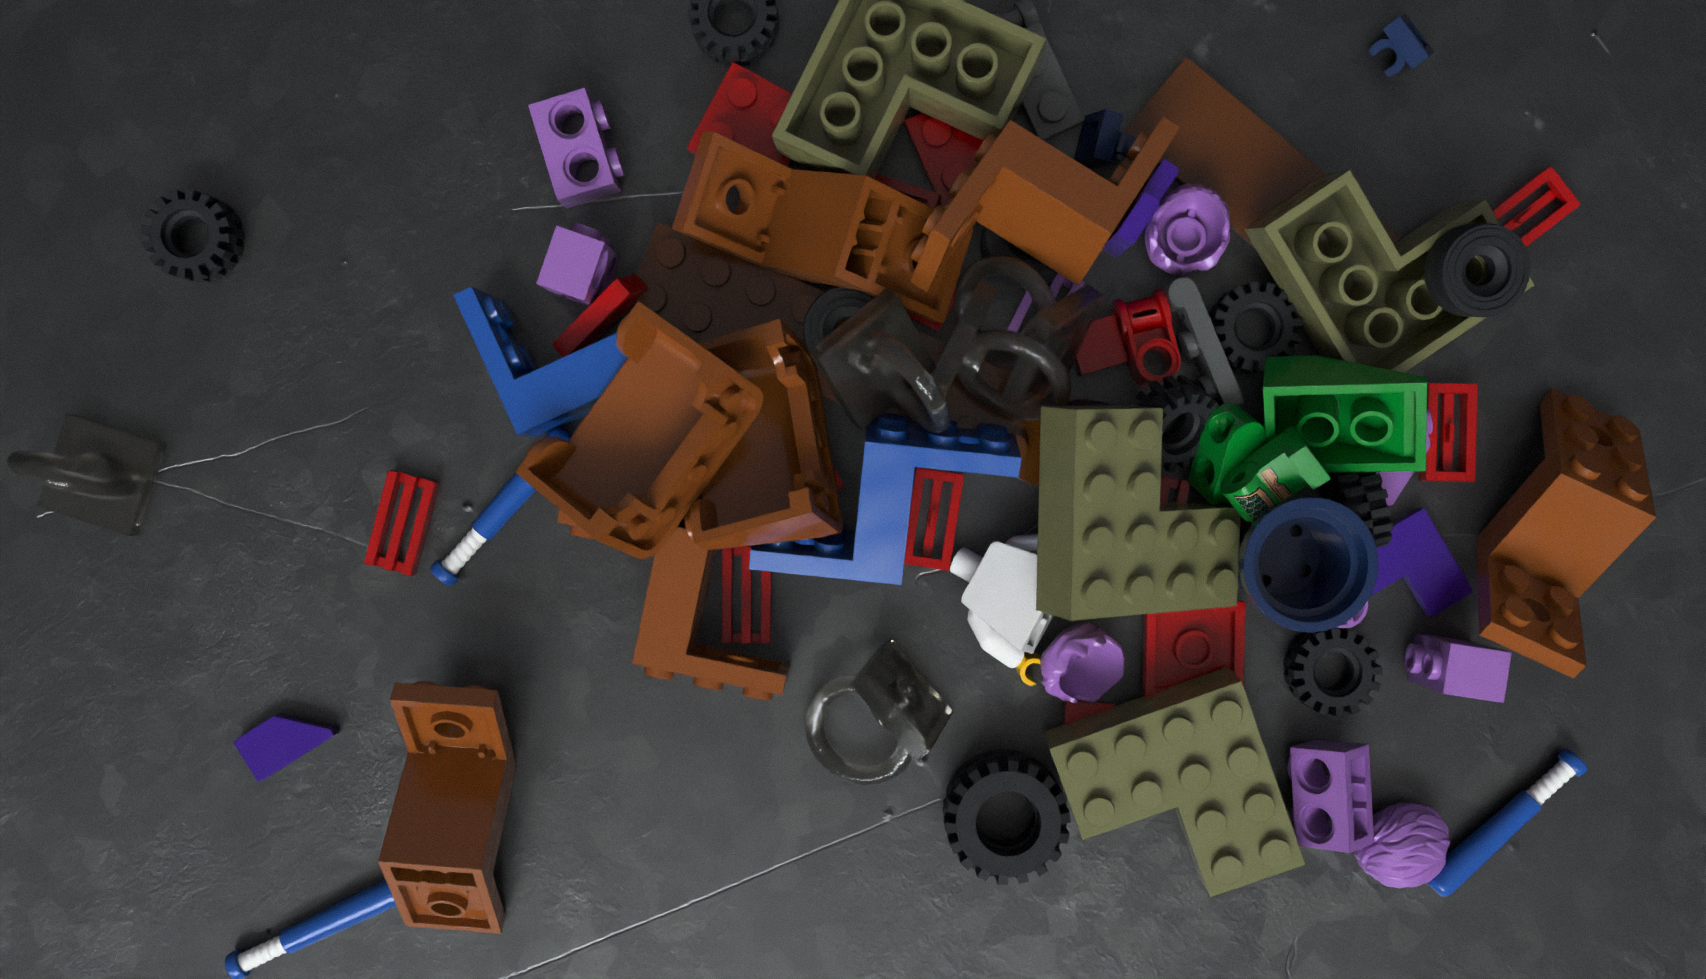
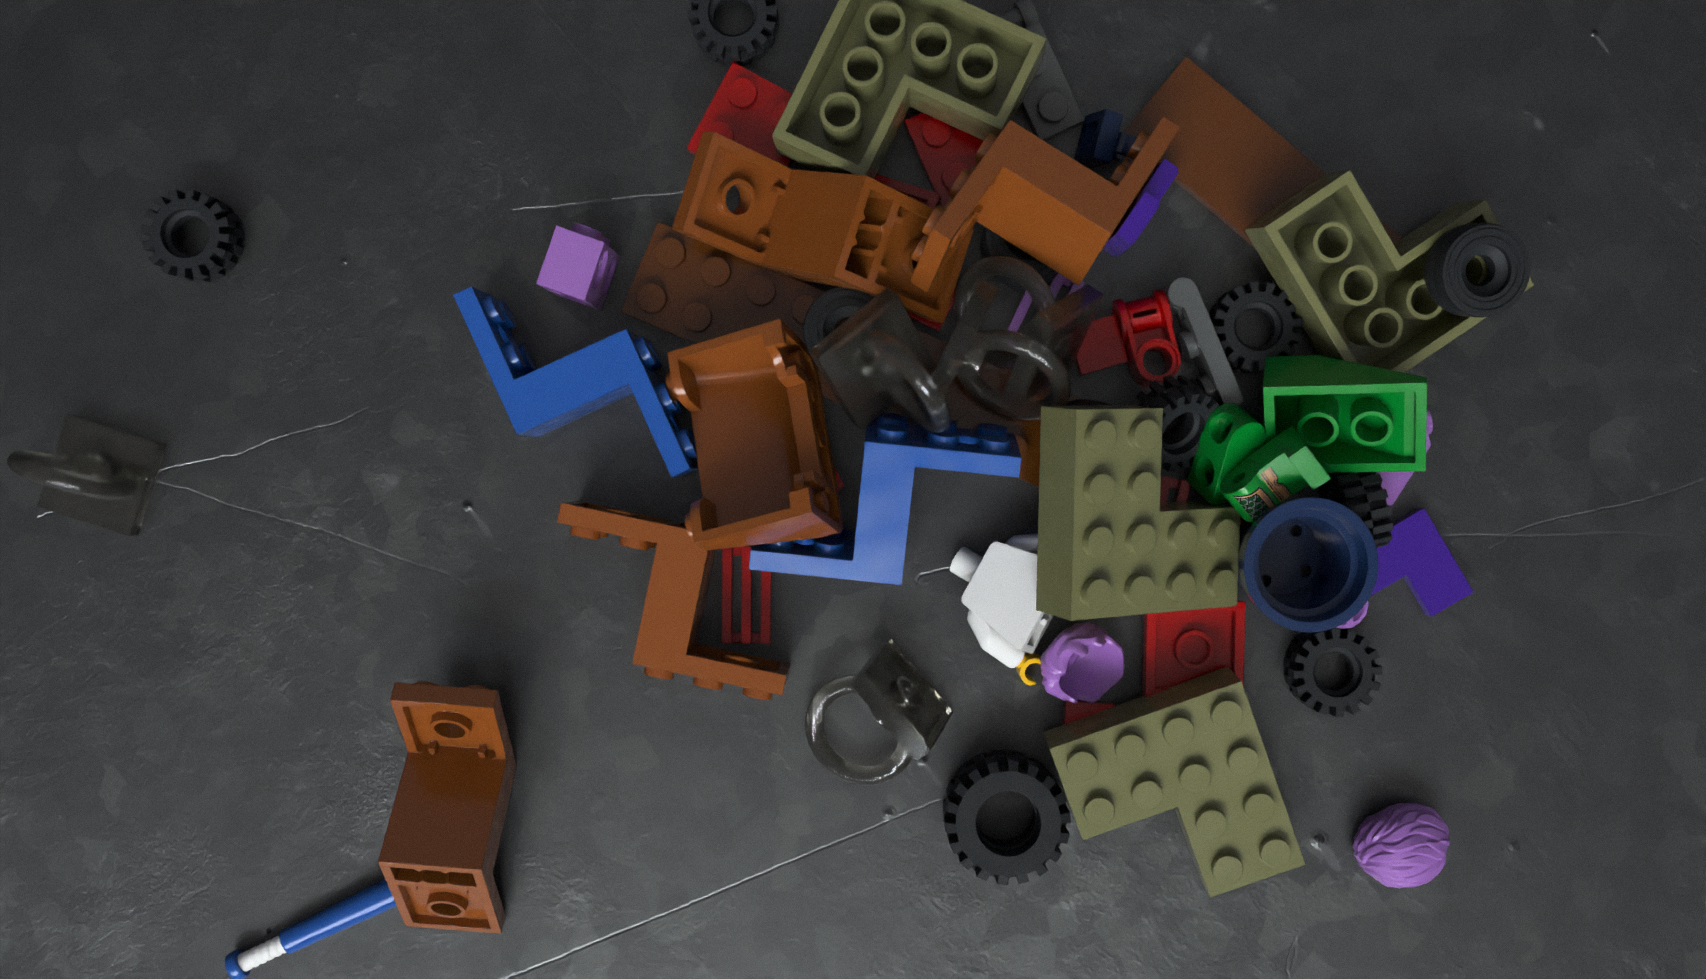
dark purple tile [233,714,340,783] -> none
red tile [364,470,440,576] -> none
blue piece [430,427,572,586] -> none
dark orange windscreen [515,301,763,559] -> none
medium lavender brick [528,88,625,209] -> none
red tile [551,273,648,357] -> none
red tile [904,467,964,571] -> none
medium lavender hair [1145,183,1230,277] -> none
medium lavender brick [1287,739,1374,853] -> none
dark blue tile [1369,13,1435,77] -> none
medium lavender brick [1404,633,1512,703] -> none
red tile [1419,383,1478,482] -> none
blue piece [1428,749,1588,897] -> none
dark orange bracket [1475,388,1656,679] -> none
red tile [1491,166,1581,247] -> none

